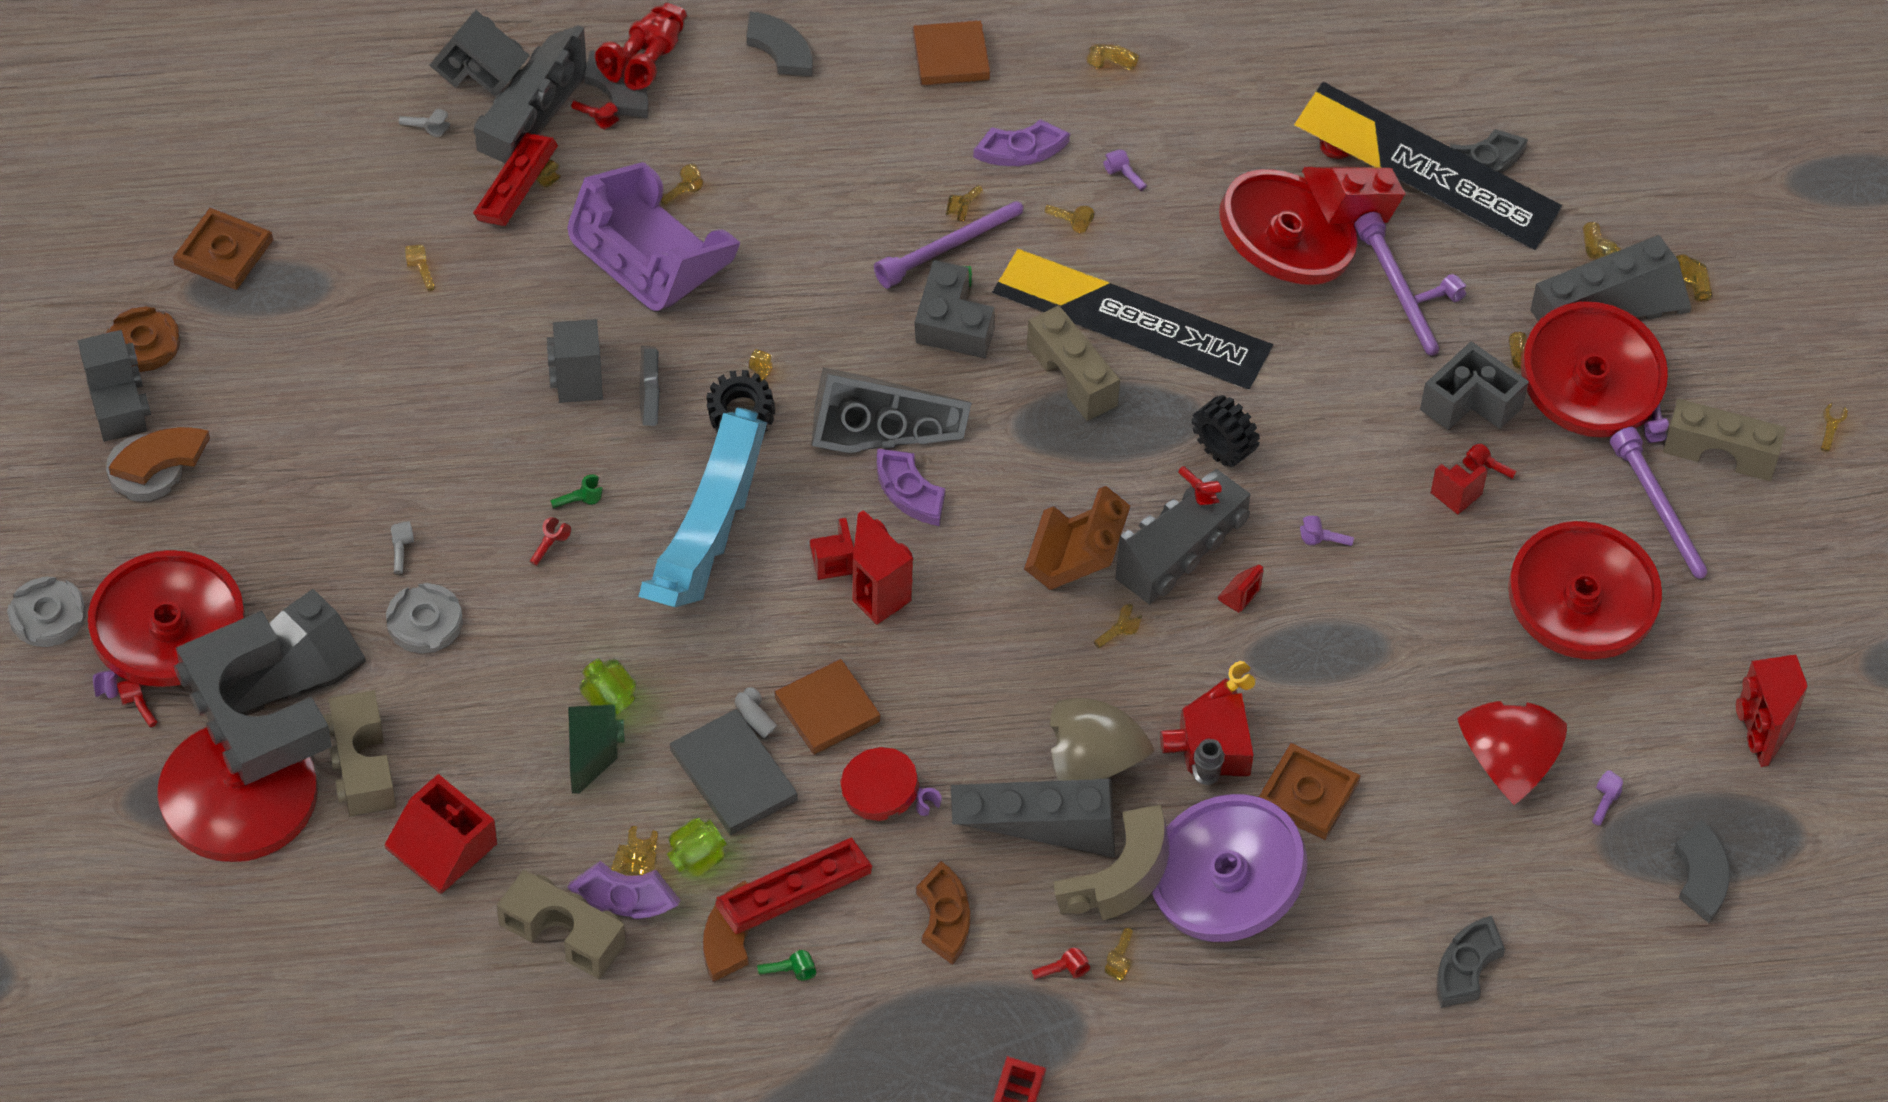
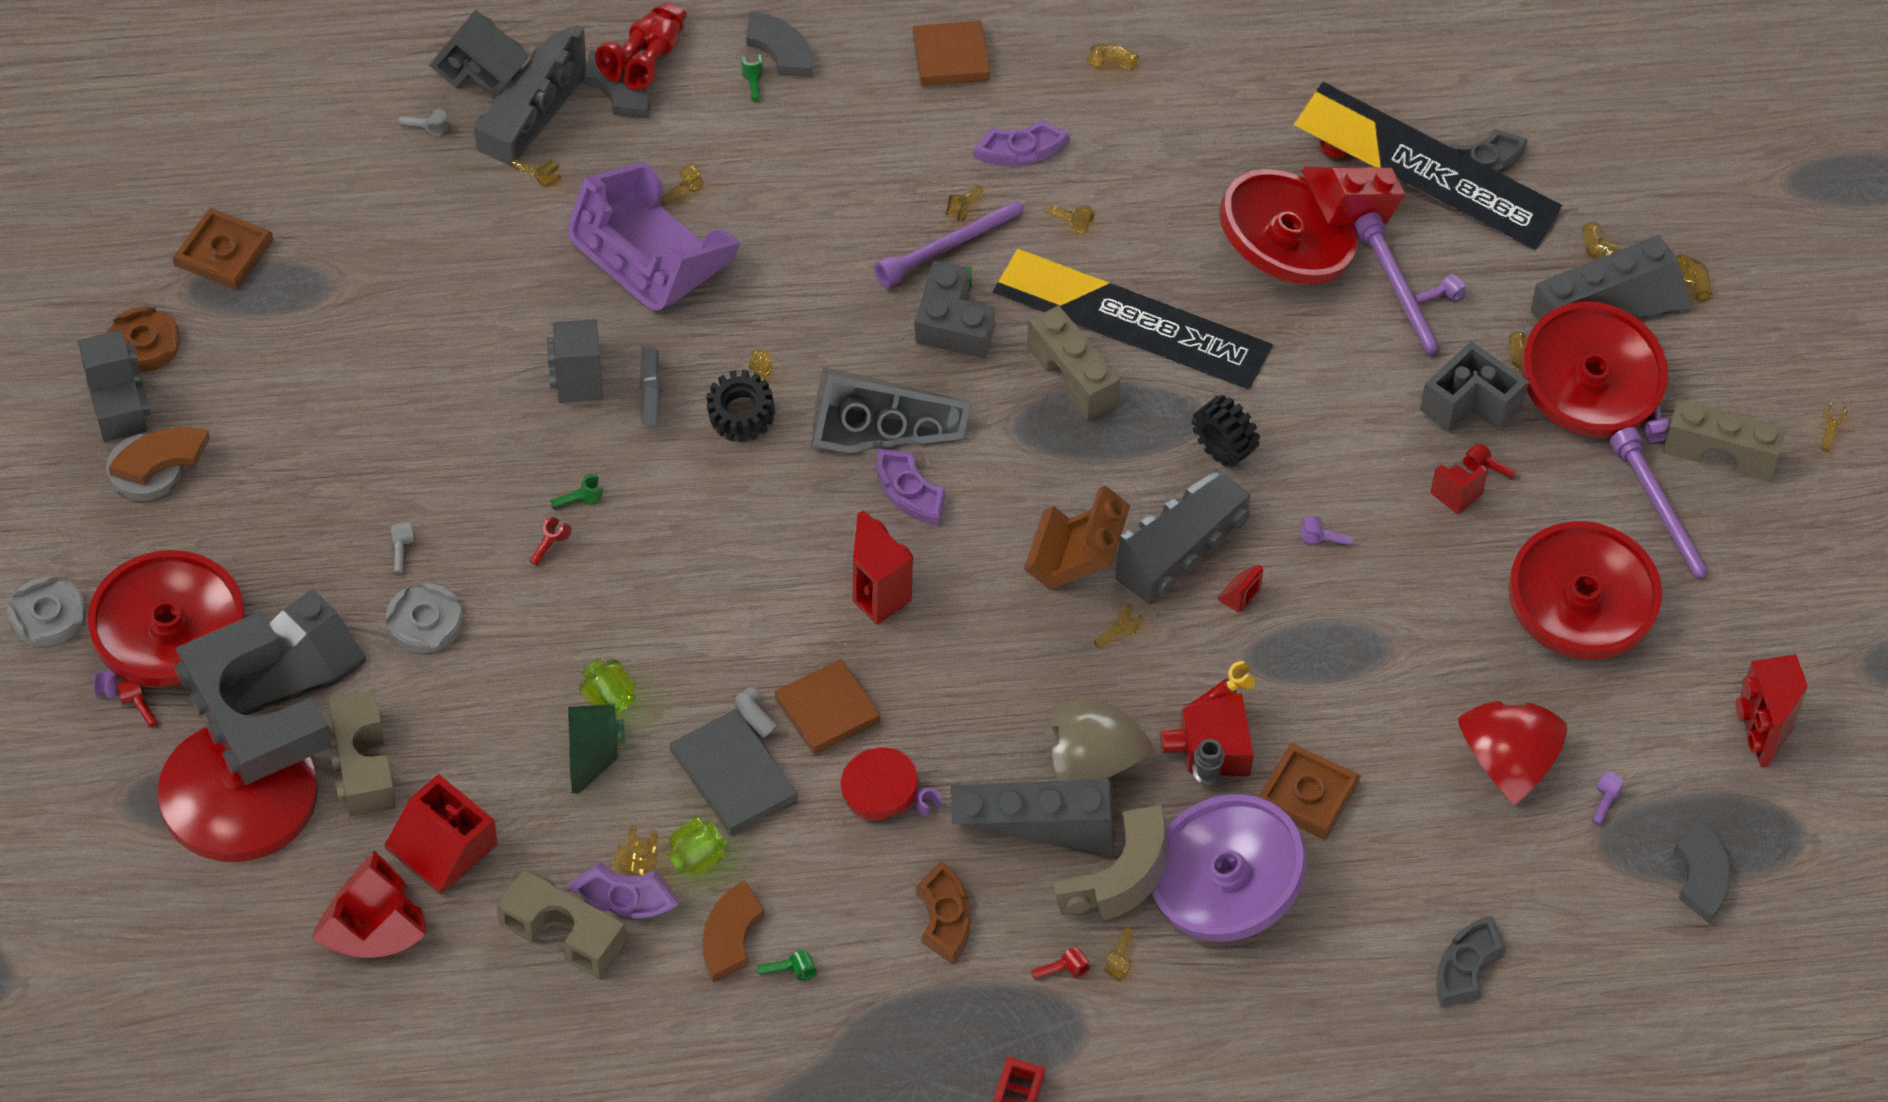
clear yellow hand [405,245,436,291] -> none
red tile [473,133,558,226] -> none
red hand [571,101,620,129] -> none
medium azure arch [638,407,767,607] -> none
red tile [715,837,873,935] -> none
red panel [809,518,854,580] -> none
medium lavender hand [1104,150,1147,191] -> none
red hand [1178,466,1222,505] -> none
none -> red brick [311,851,426,958]
none -> green hand [741,54,763,102]

